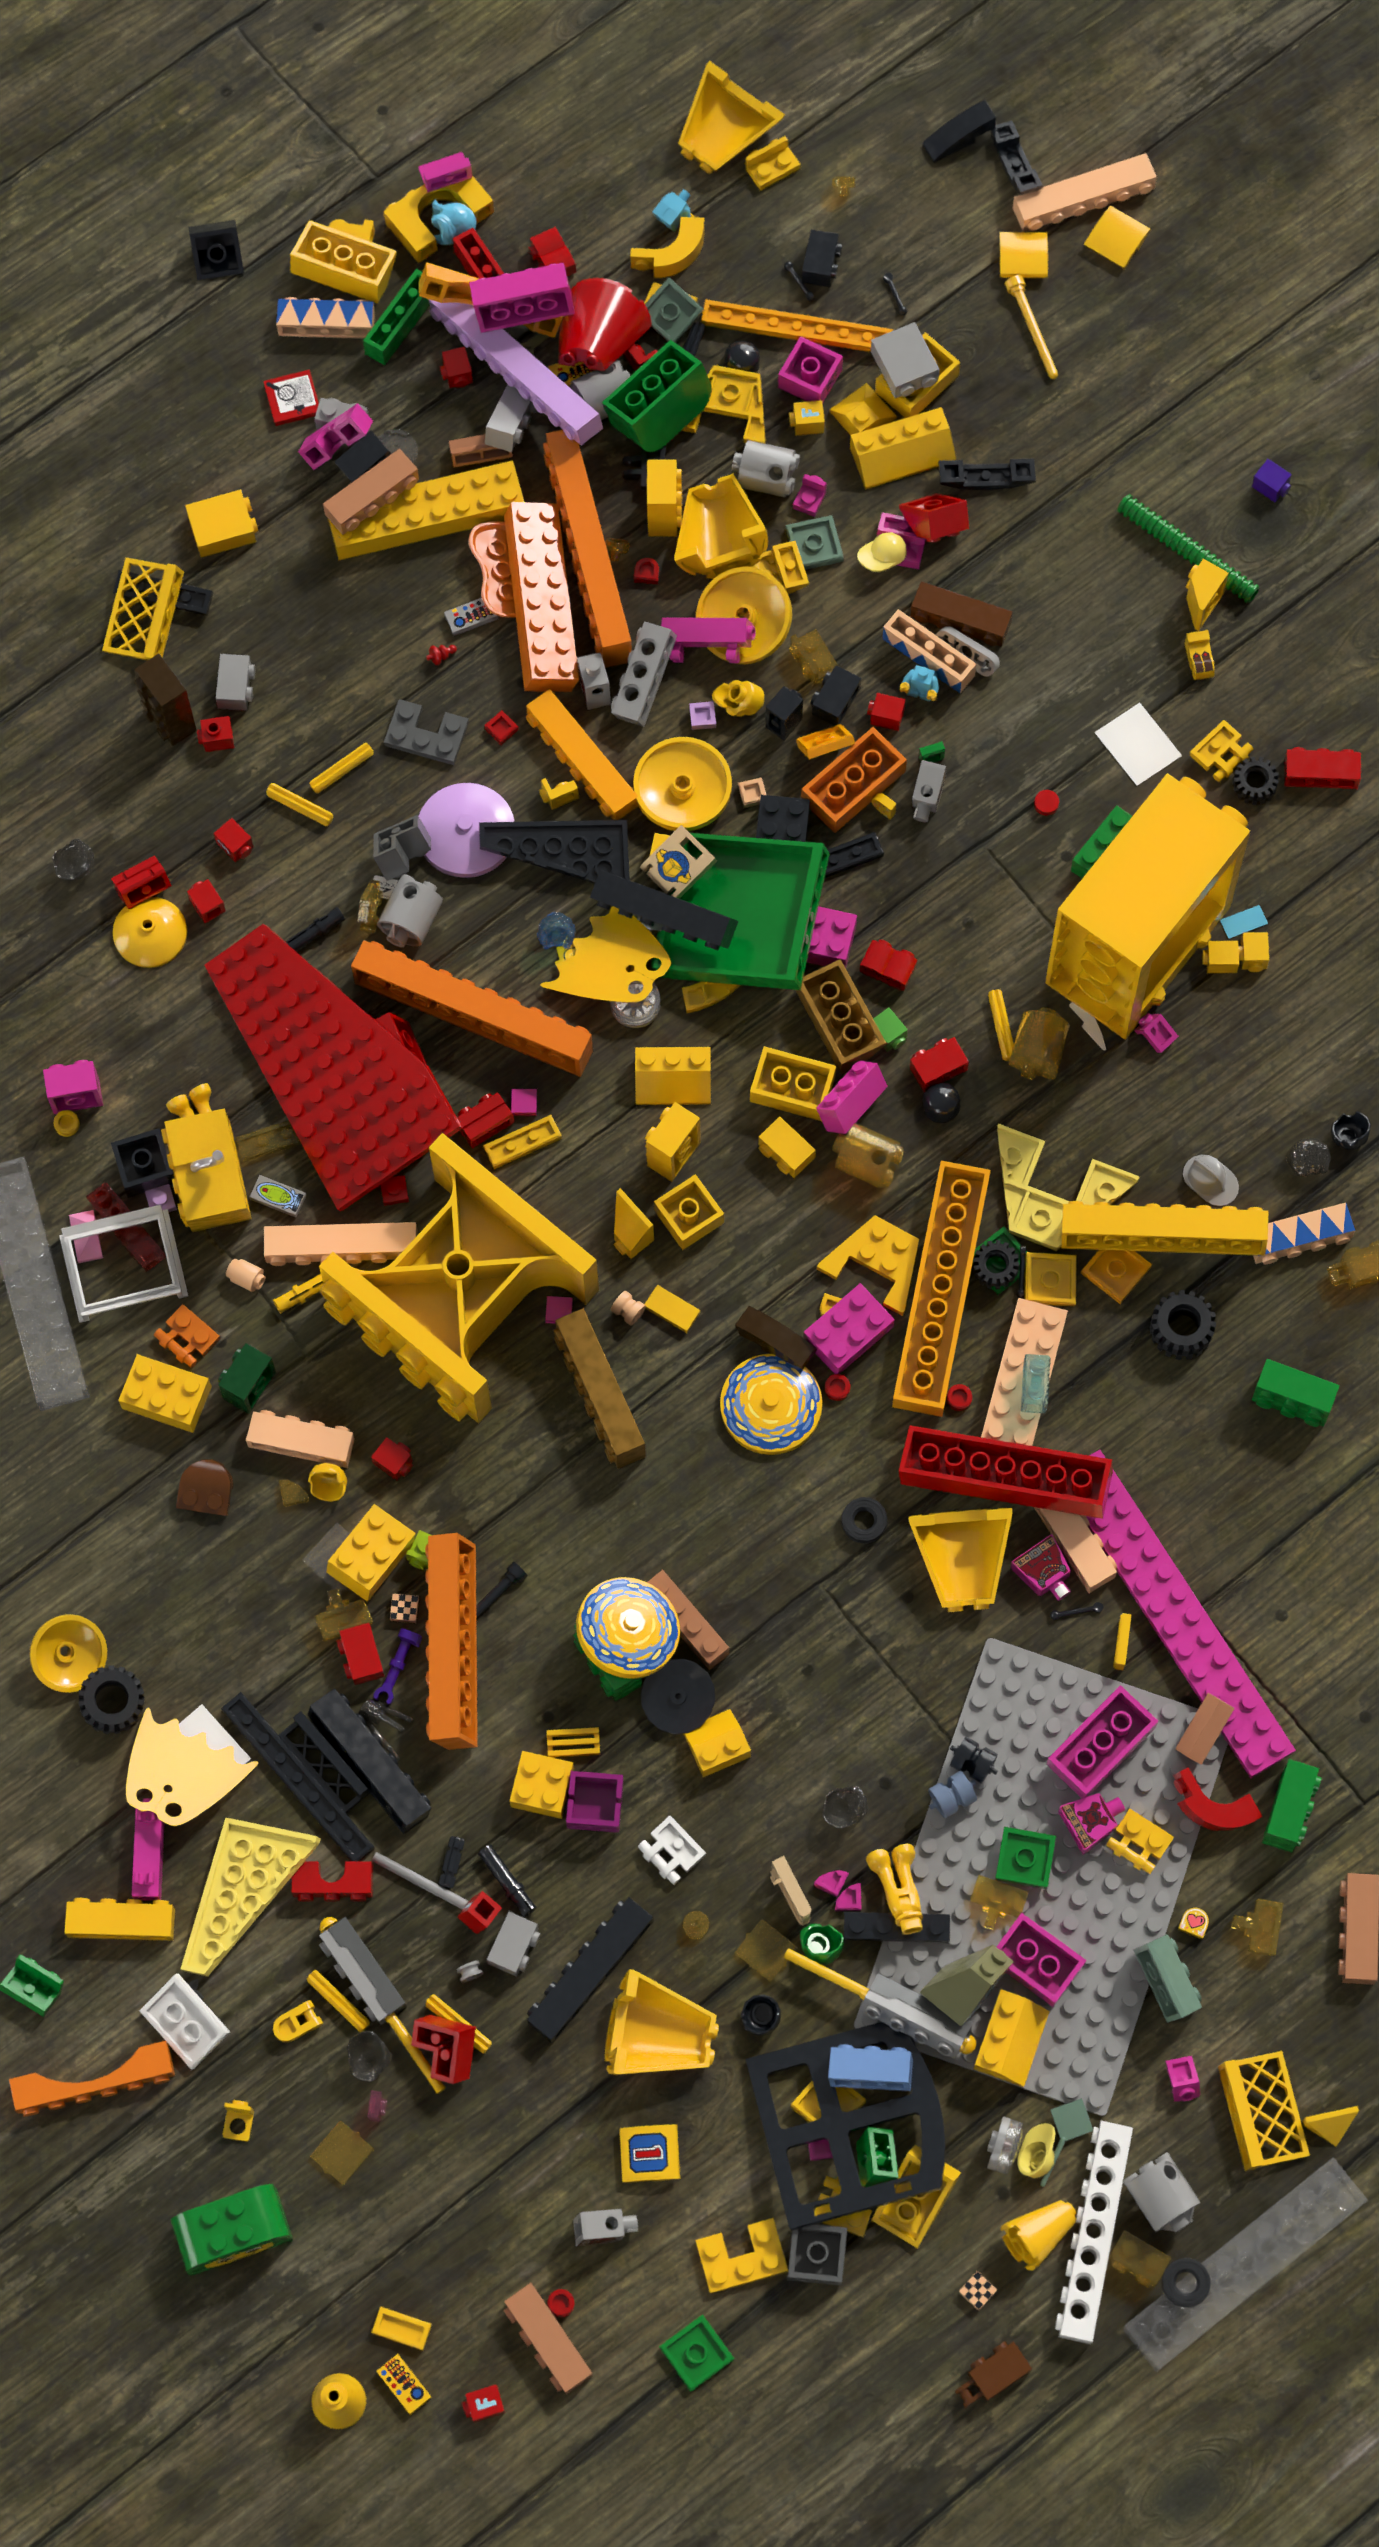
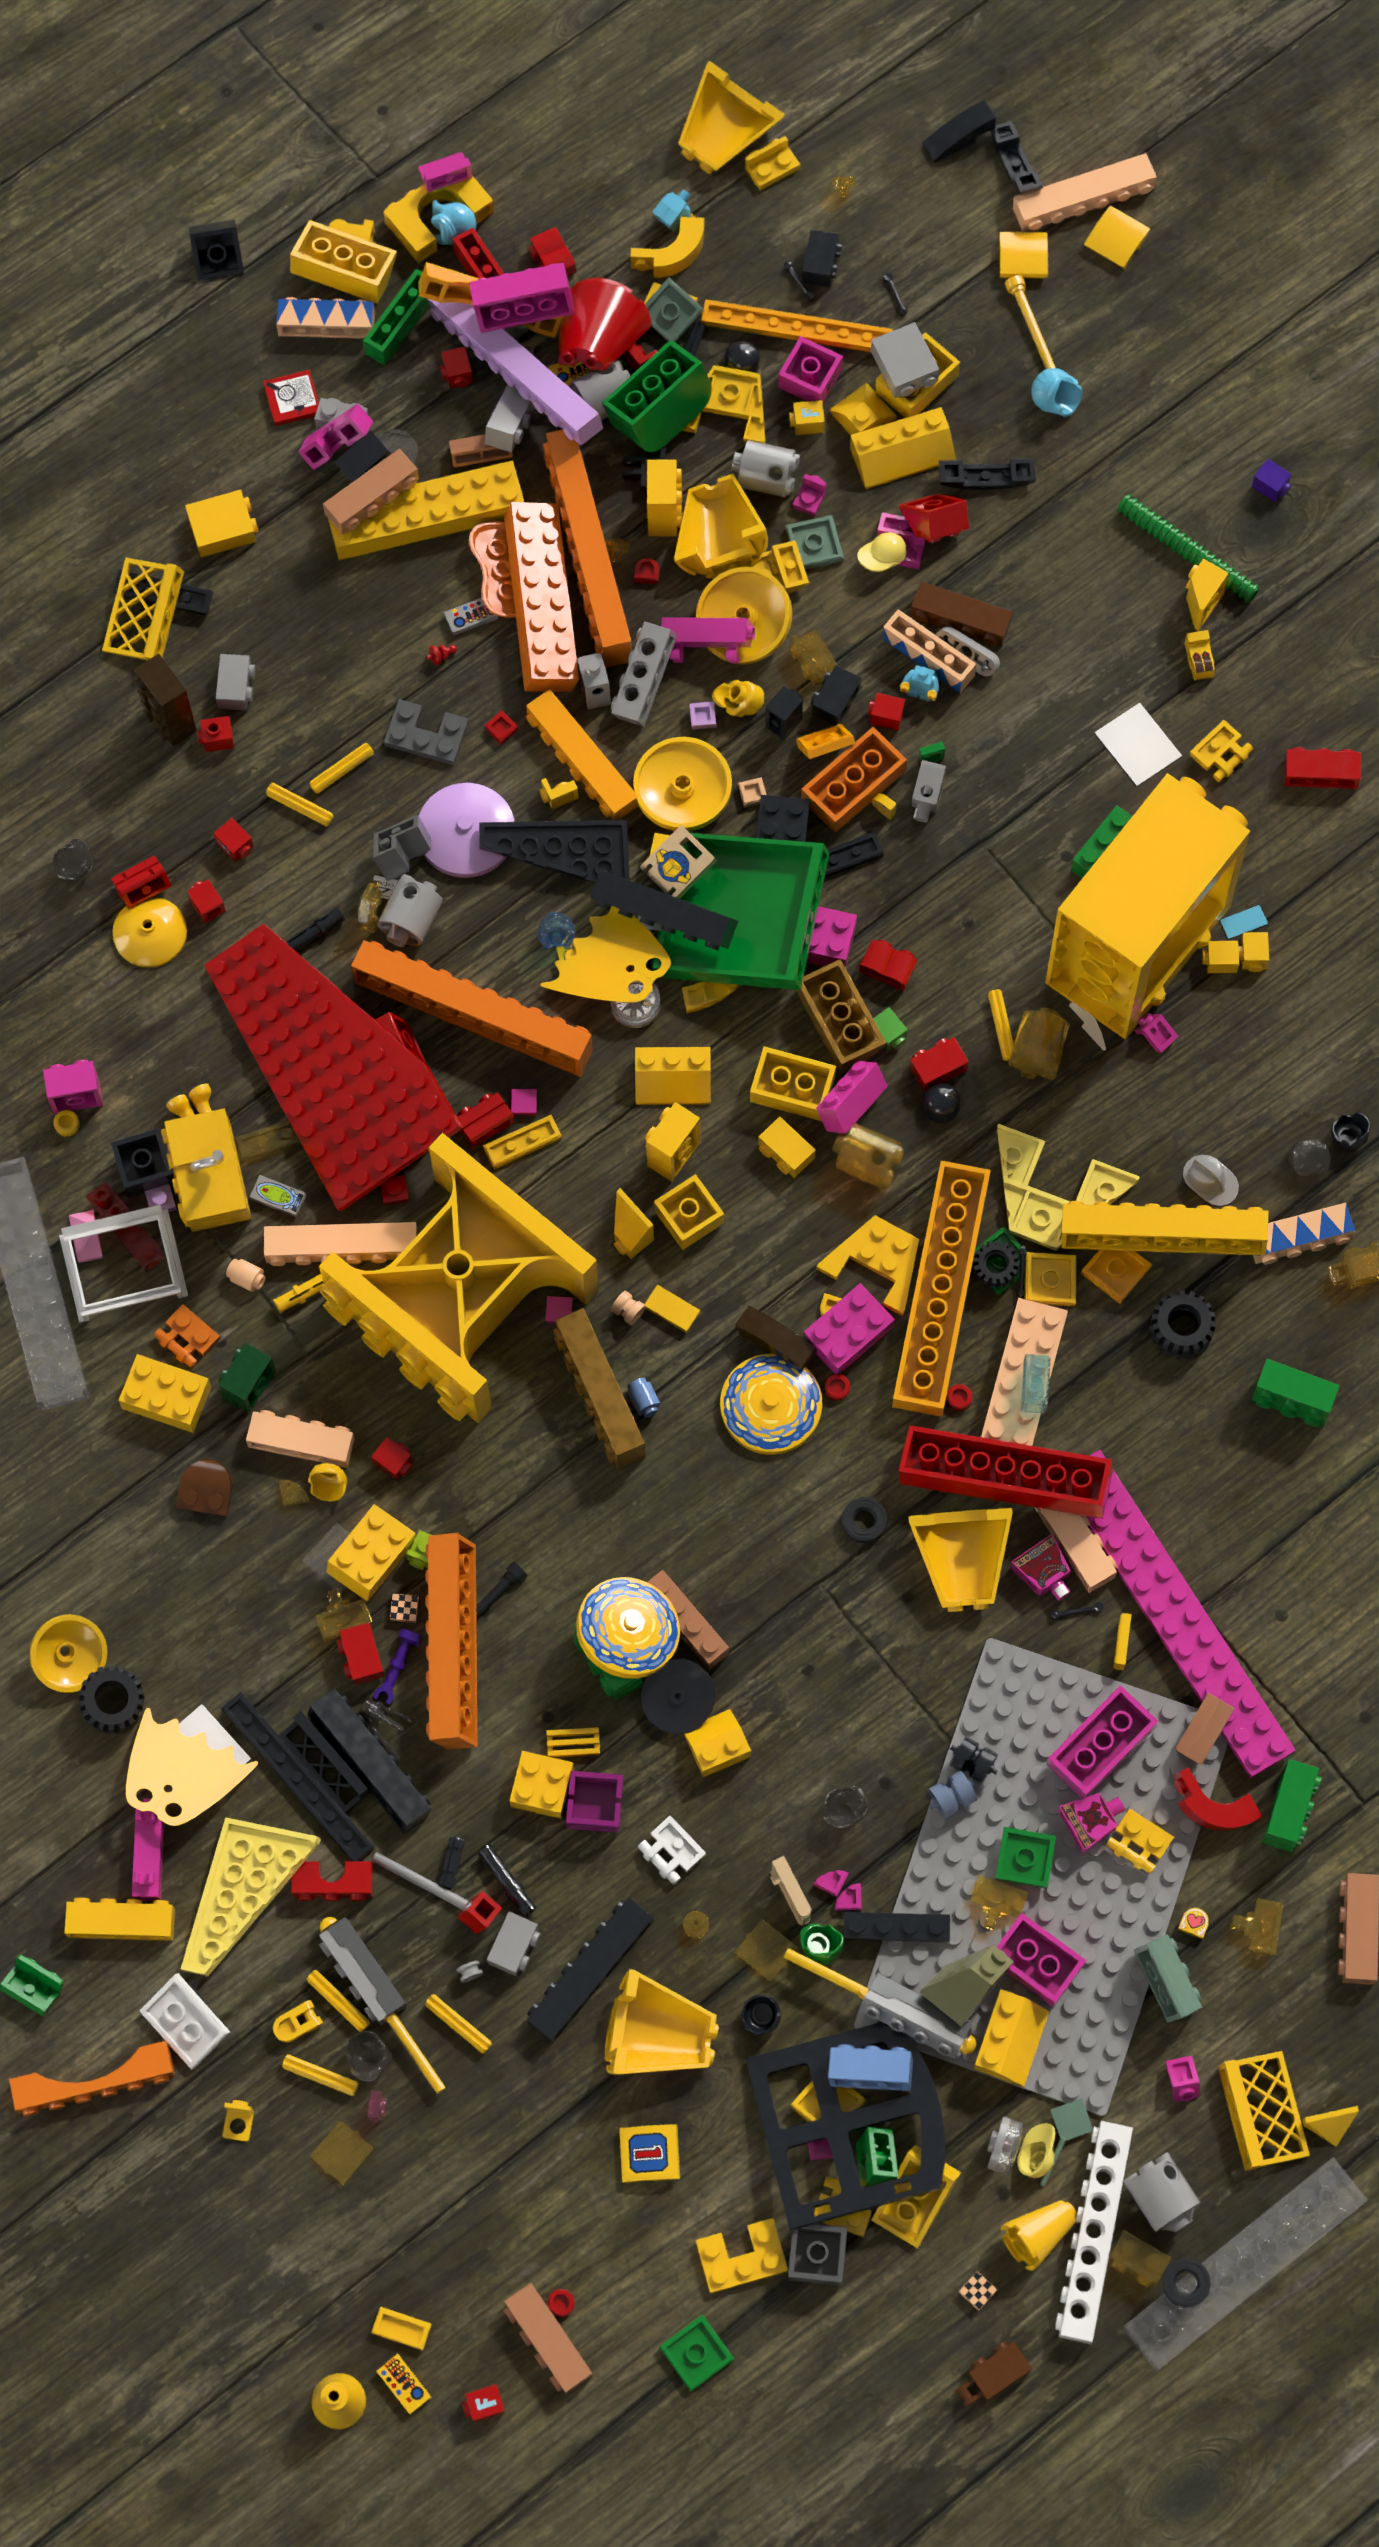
green brick [171,2184,293,2276] -> none
red brick [411,2015,476,2084] -> none
light grey torso [573,2209,638,2246] -> none
yellow piece [866,1844,923,1935] -> none
red tile [1034,790,1059,816] -> none
black tyre [1233,757,1279,805] -> none
none -> yellow axle [282,2055,358,2096]
none -> medium blue brick [627,1378,661,1418]
none -> medium azure hair [1031,368,1083,417]

